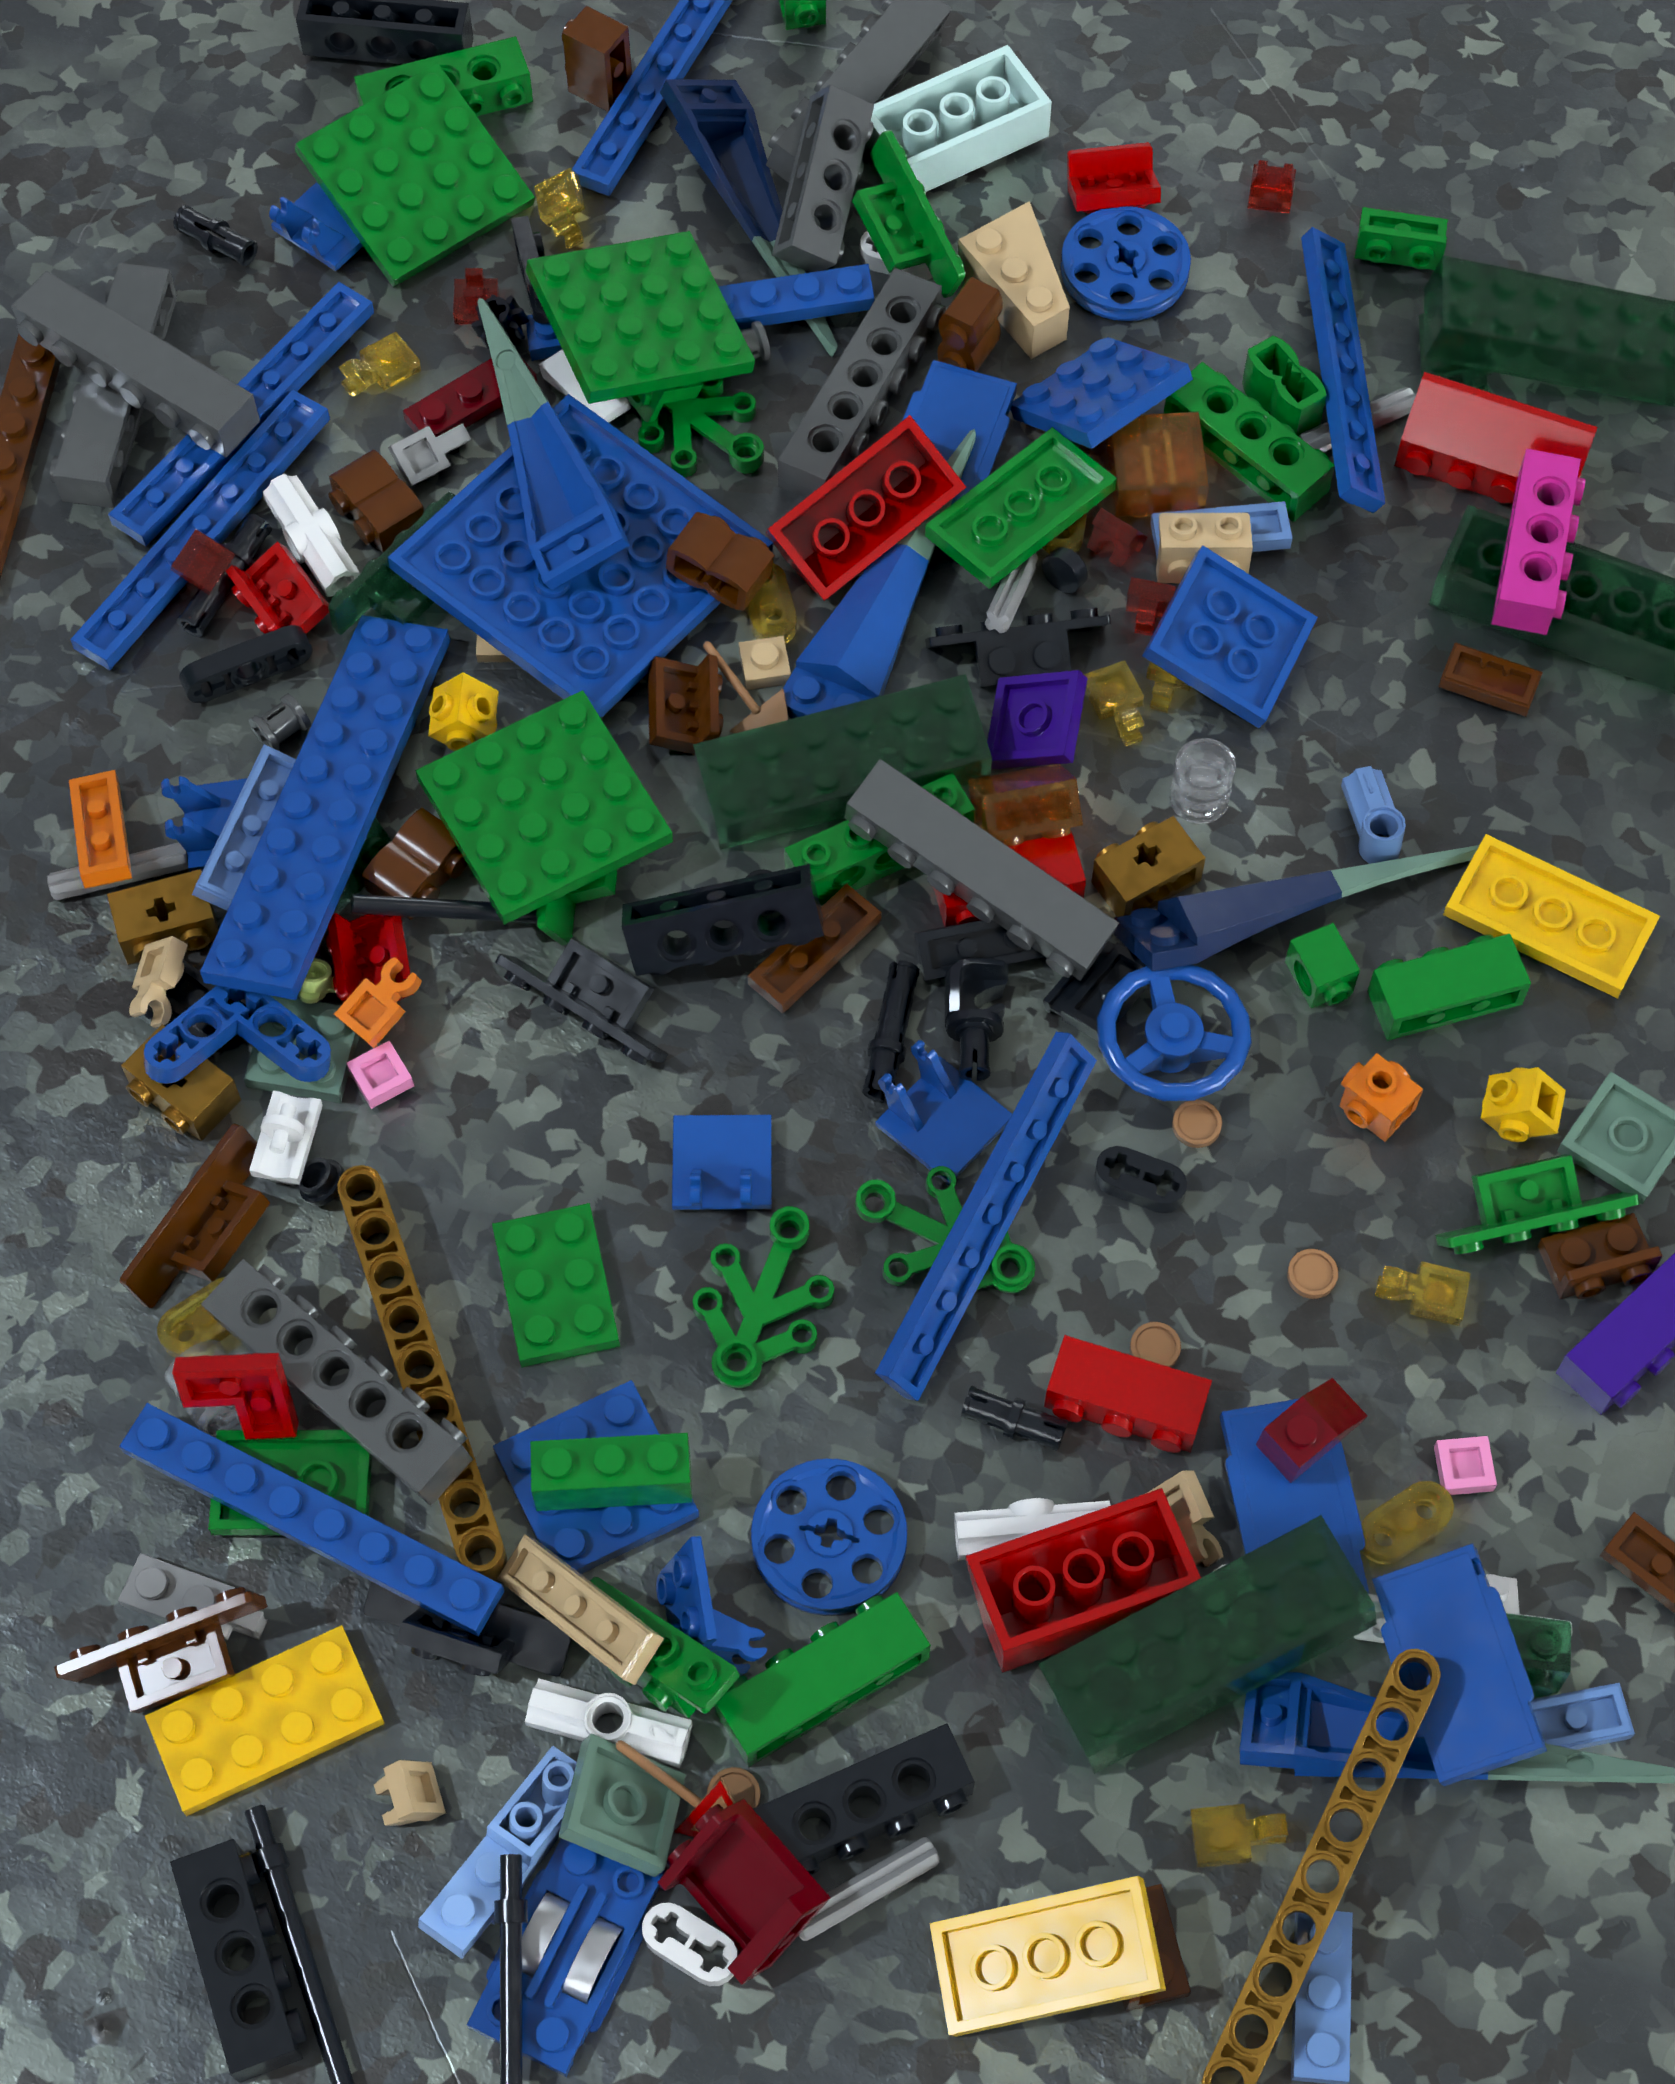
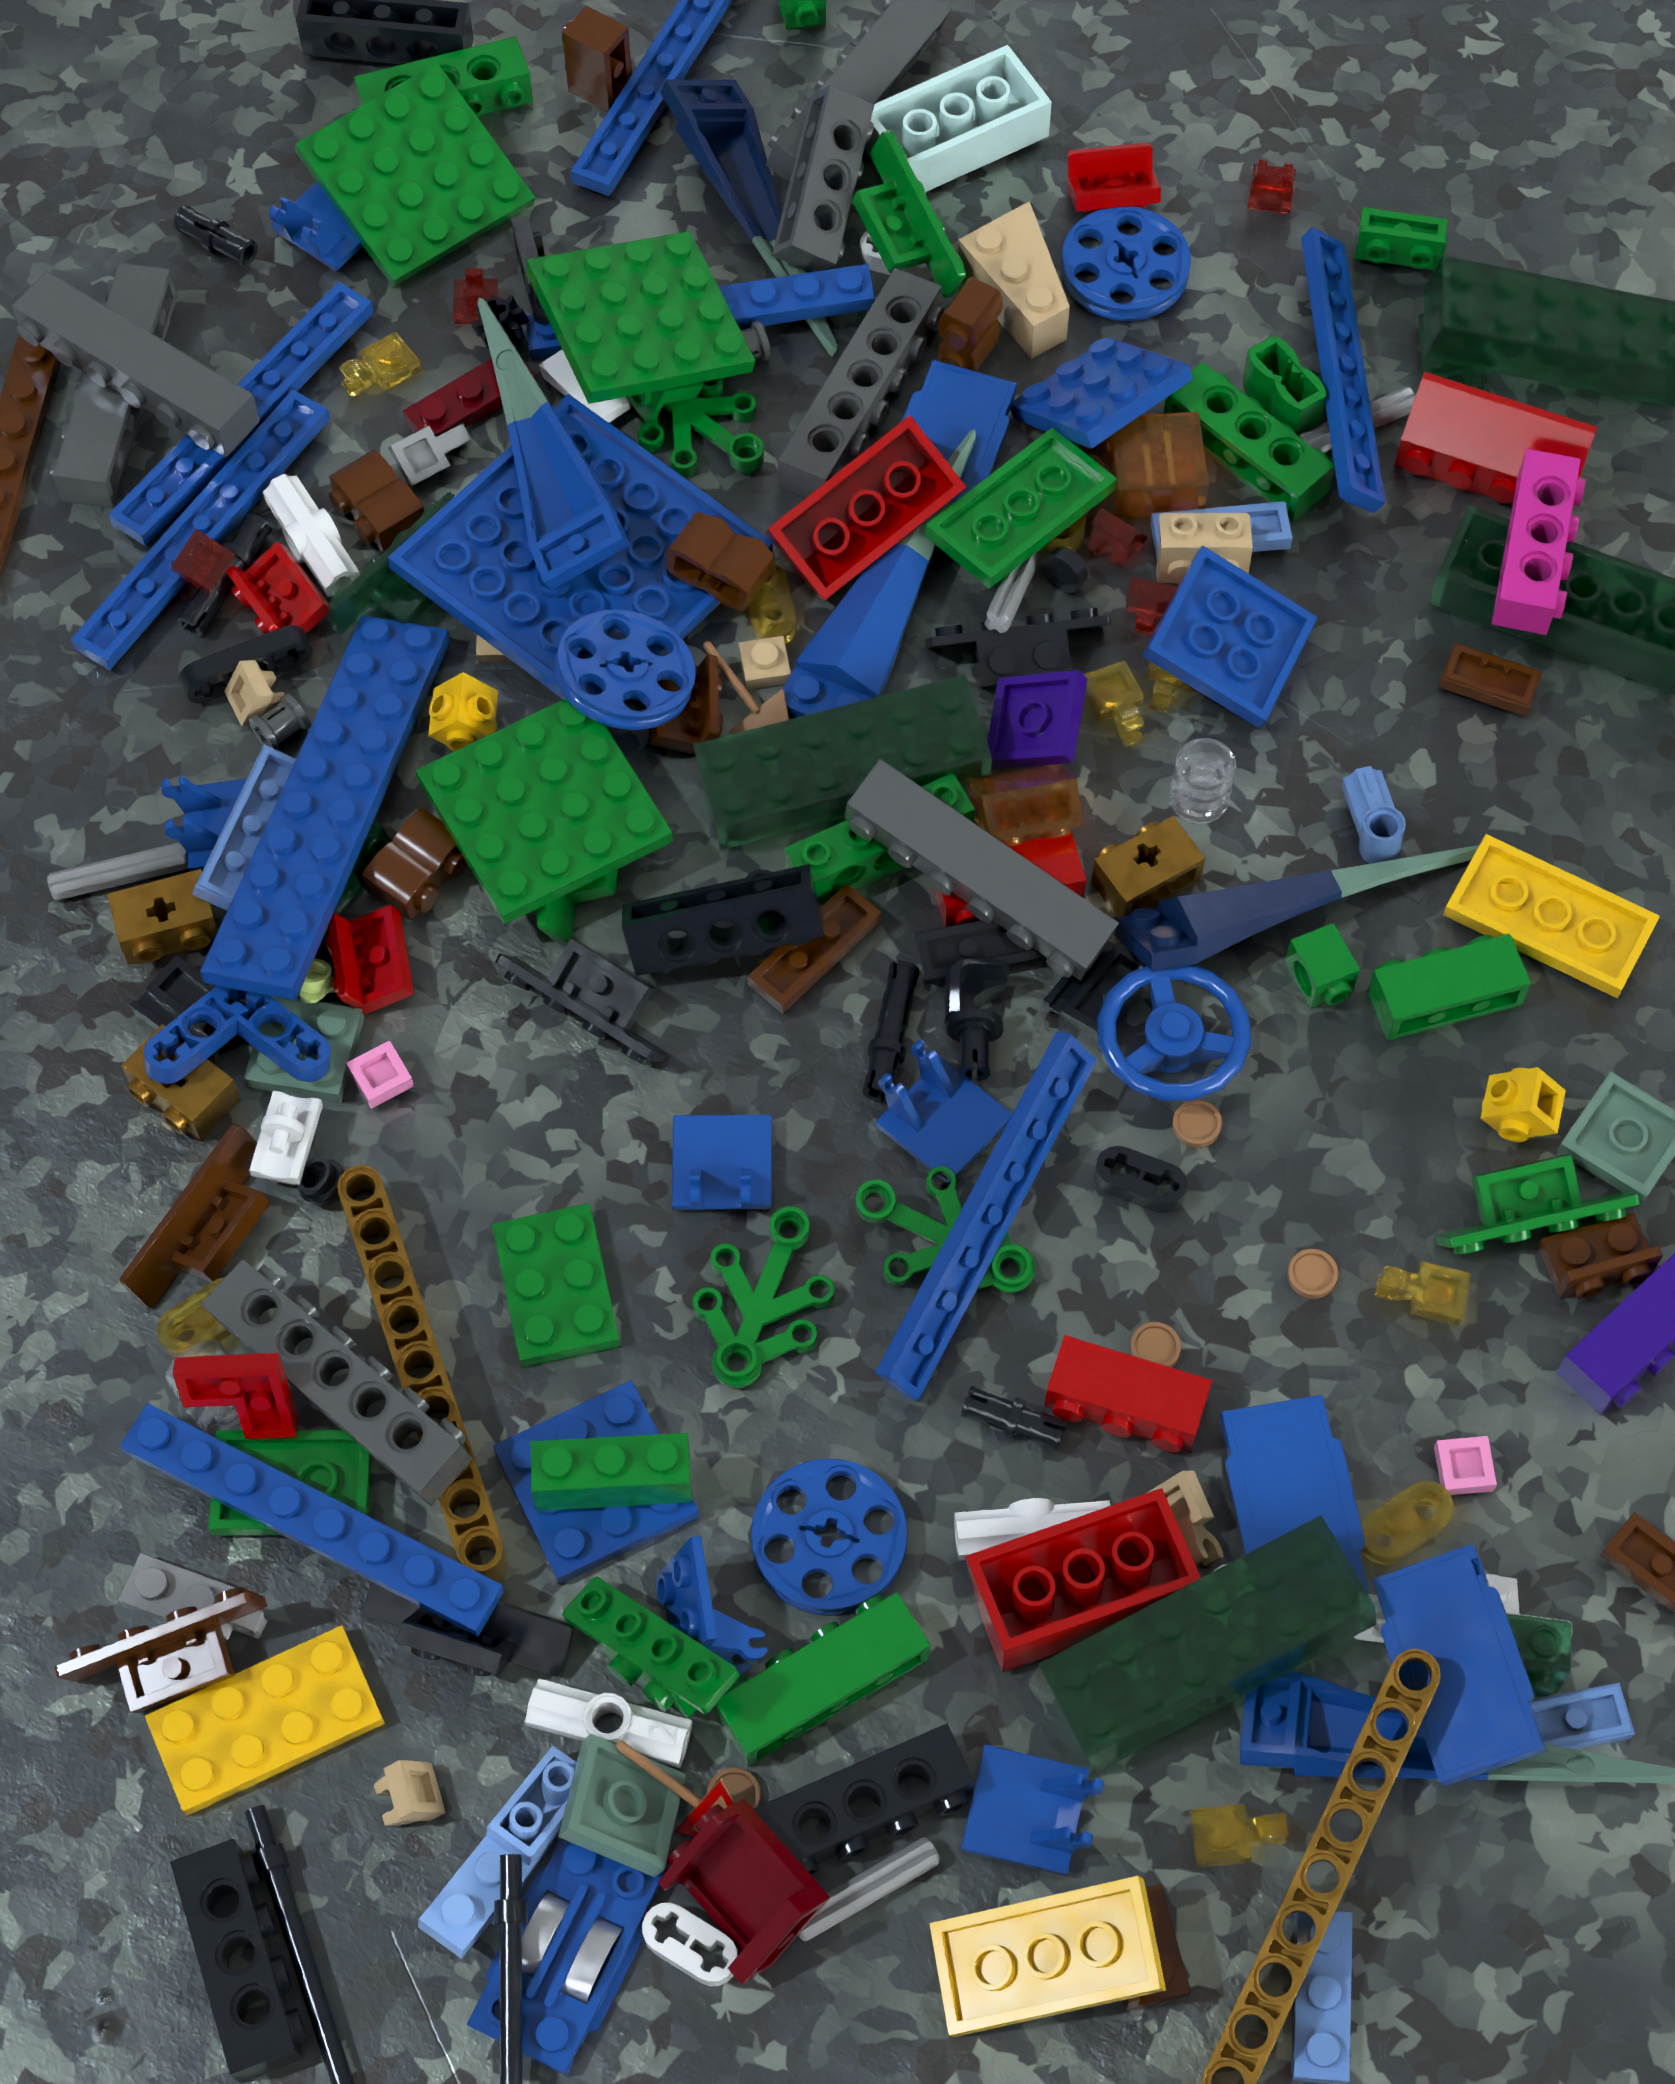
orange plate [69,770,132,889] -> none
tan plate [129,936,188,1028] -> none
orange plate [334,957,422,1048] -> none
black bar [351,894,537,923] -> none
tan tile [497,1534,664,1685] -> none
clear yellow plate [534,168,585,250] -> none
dark red slope [1256,1378,1368,1483] -> none
orange brick [1339,1053,1423,1142] -> none
none -> tan tile [224,660,285,726]
none -> blue wedge [554,610,696,730]
none -> blue plate [961,1744,1104,1877]

